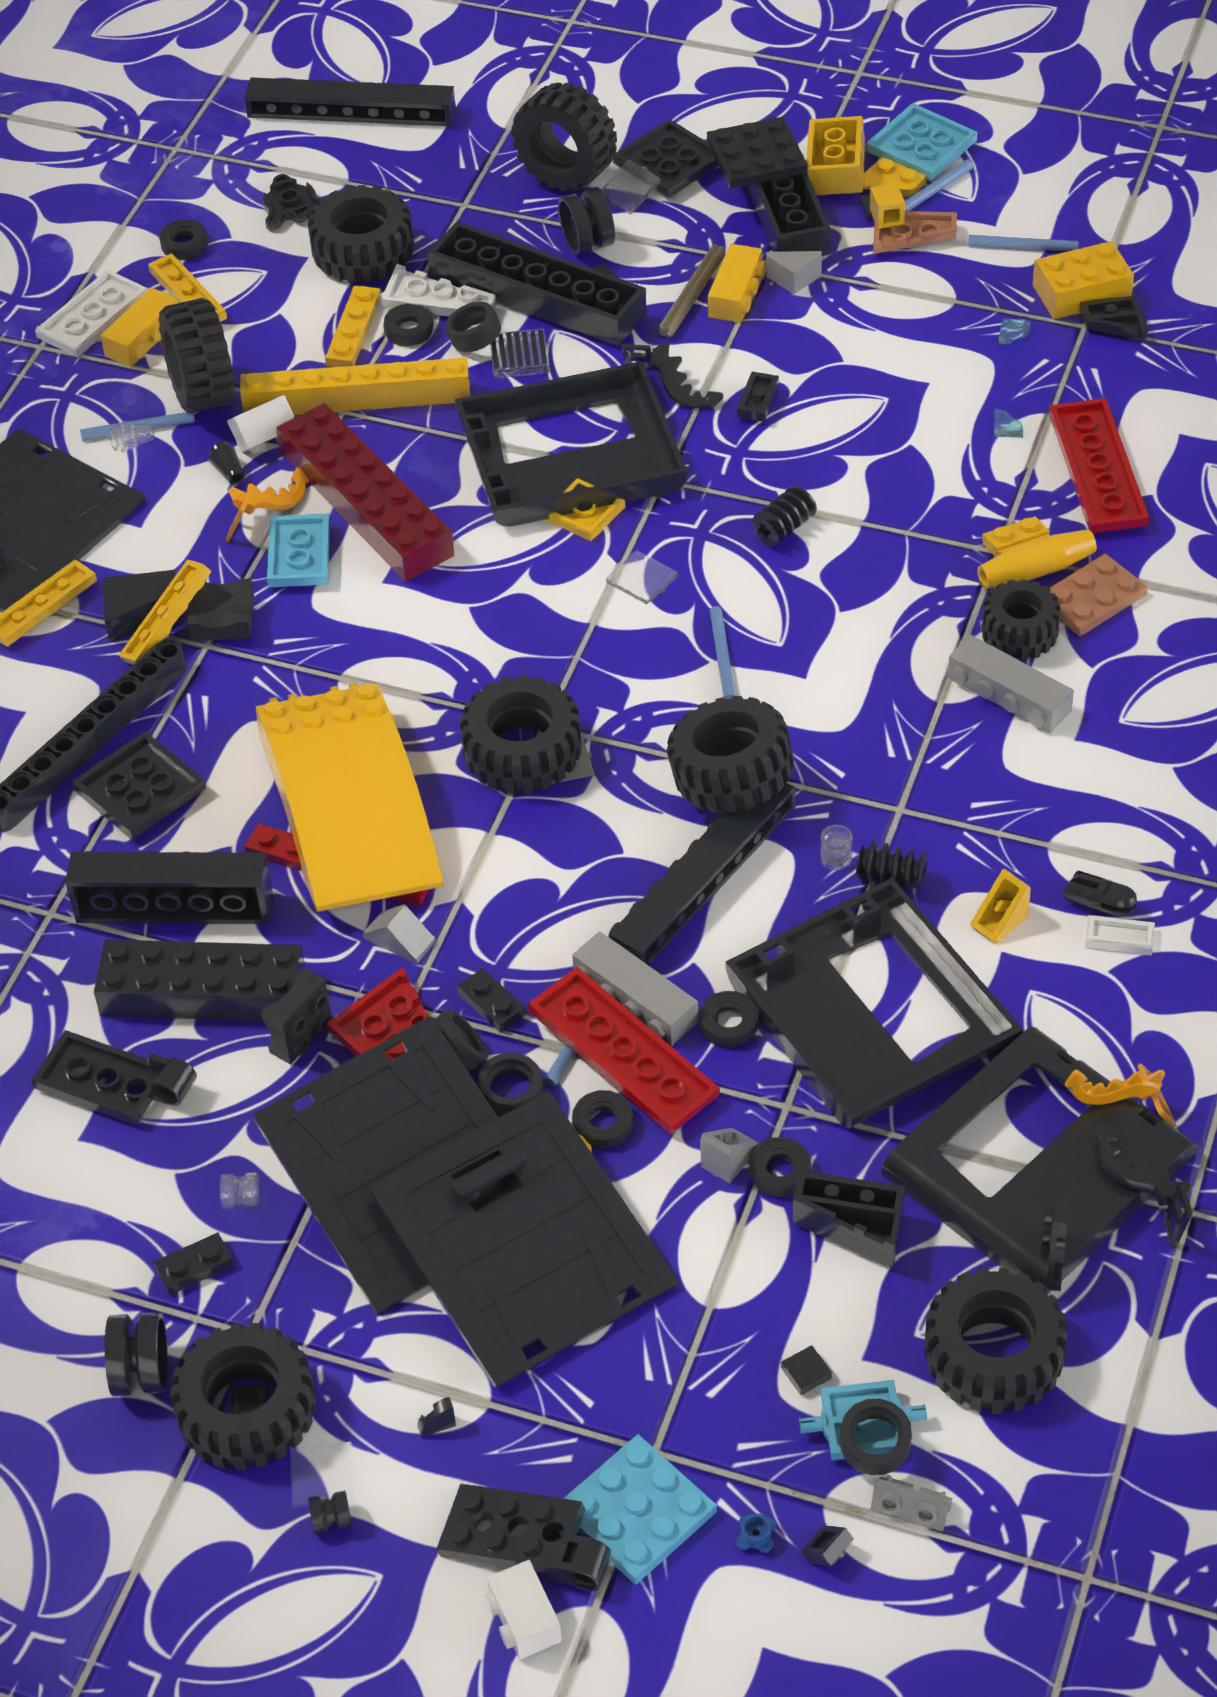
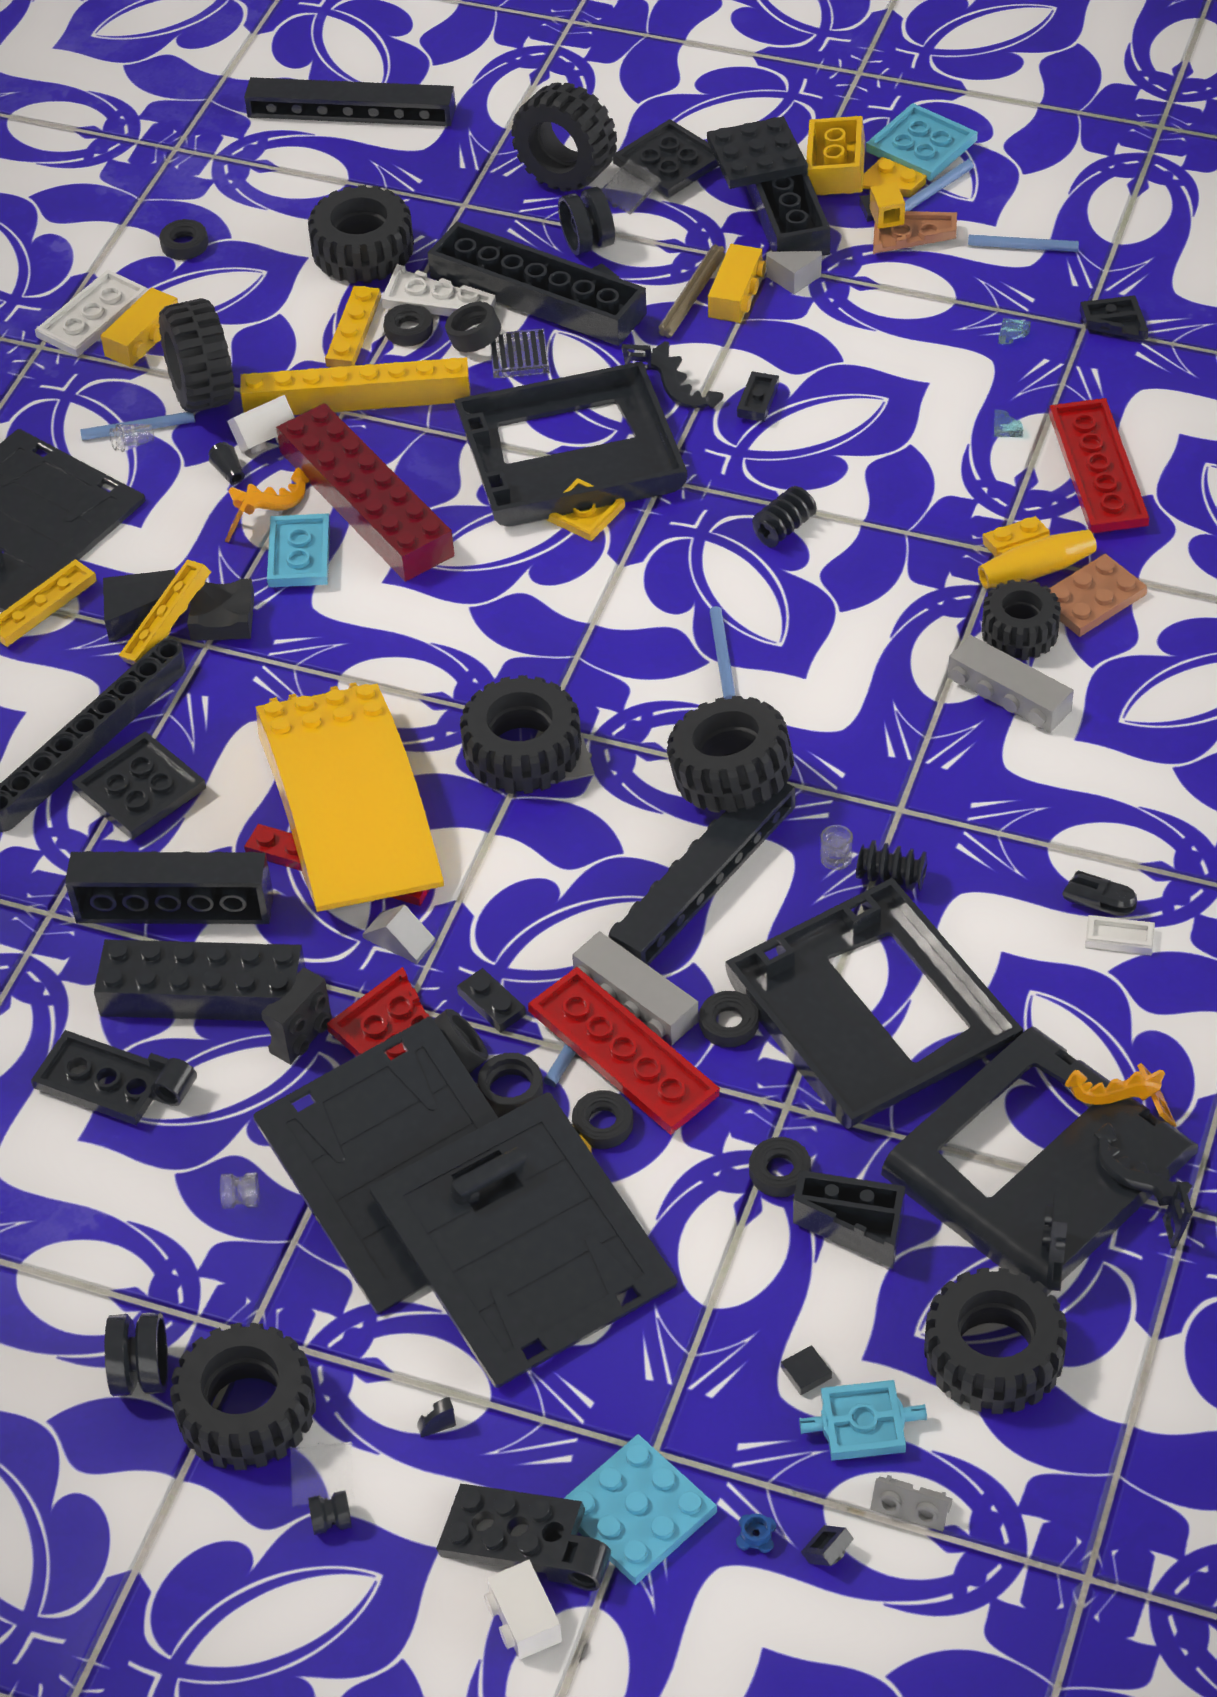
yellow plate [148,253,227,322] -> none
black plate [153,1232,234,1296] -> none
black tile [232,1384,269,1414] -> none
black tile [263,174,320,230] -> none
clear piece [606,550,677,605] -> none
light grey slope [700,1128,760,1183] -> none
black tyre [840,1398,912,1475] -> none
yellow slope [970,869,1031,943] -> none
yellow brick [1033,241,1134,320] -> none

